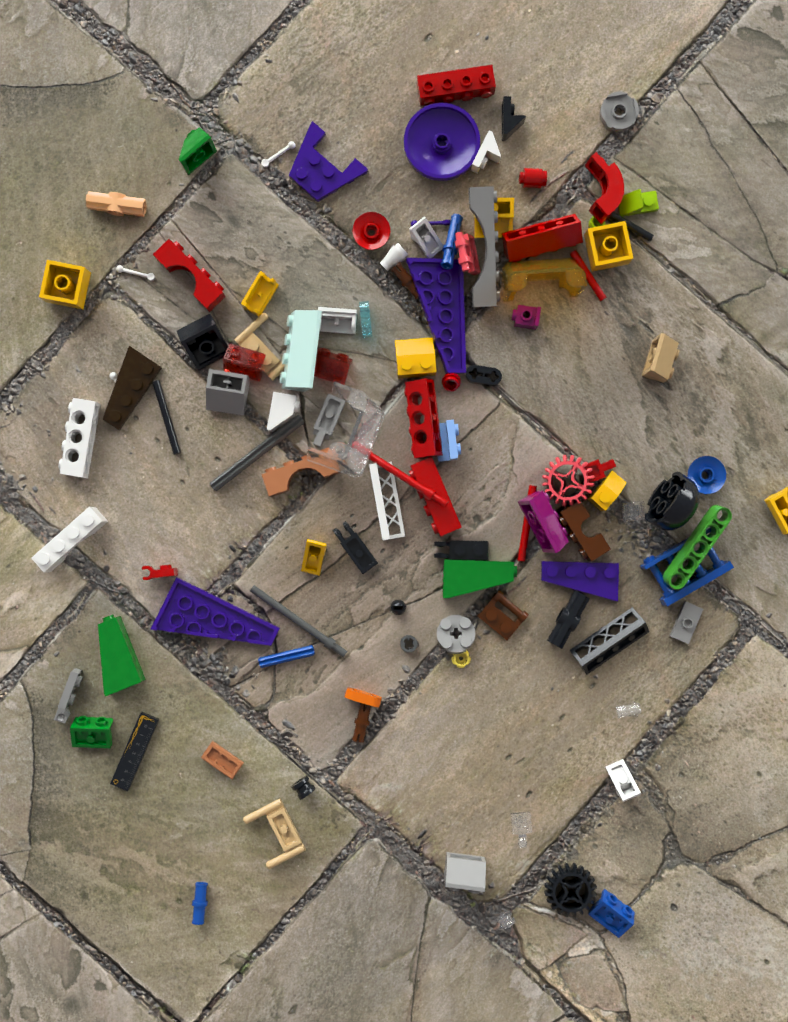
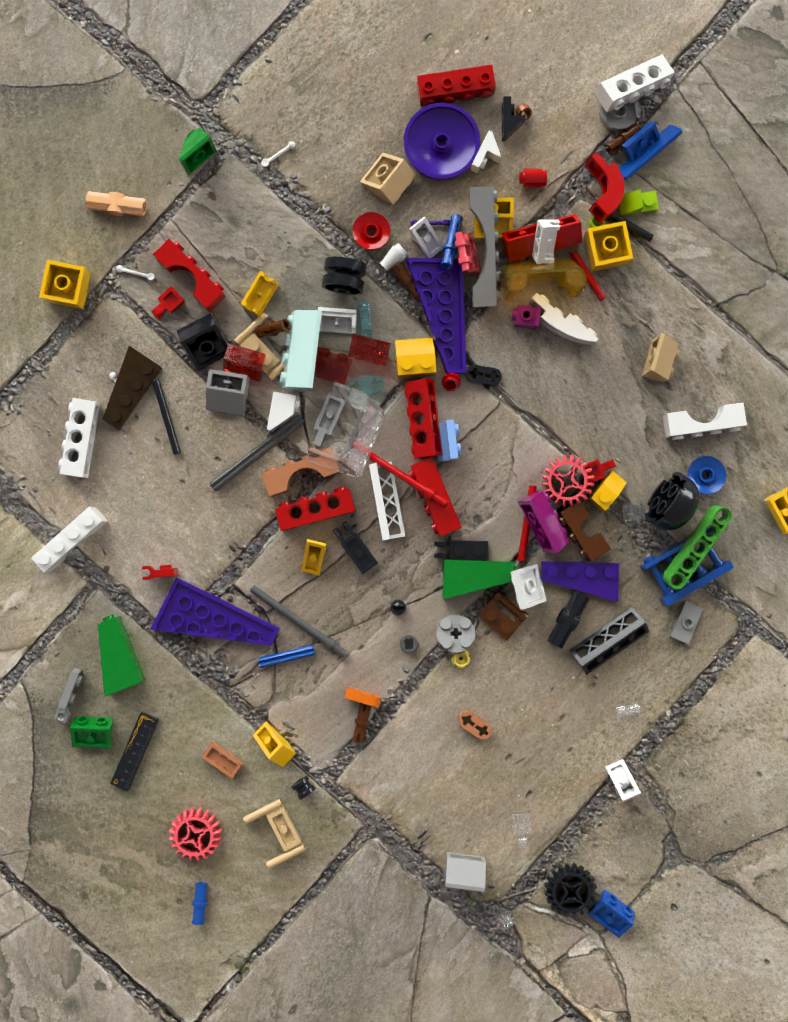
dark purple wing [289,121,368,202] -> none
none -> red plate [151,286,185,320]
none -> coral gear [169,807,222,861]
none -> yellow slope [253,722,296,767]
none -> reddish brown pin [255,319,291,338]
none -> red brick [275,486,356,531]
none -> black wheel [322,256,367,295]
none -> clear light blue beam [348,375,384,397]
none -> clear red bracket [349,334,391,366]
none -> tan slope [360,153,416,204]
none -> nougat beam [458,710,492,740]
none -> white plate [511,564,547,610]
none -> dark orange hinge [515,103,532,121]
none -> white slope [530,293,598,345]
none -> white hinge [532,220,560,264]
none -> white brick [595,54,675,112]
none -> reddish brown pin [604,123,641,155]
none -> blue bracket [619,121,683,180]
none -> white arch [663,402,747,440]

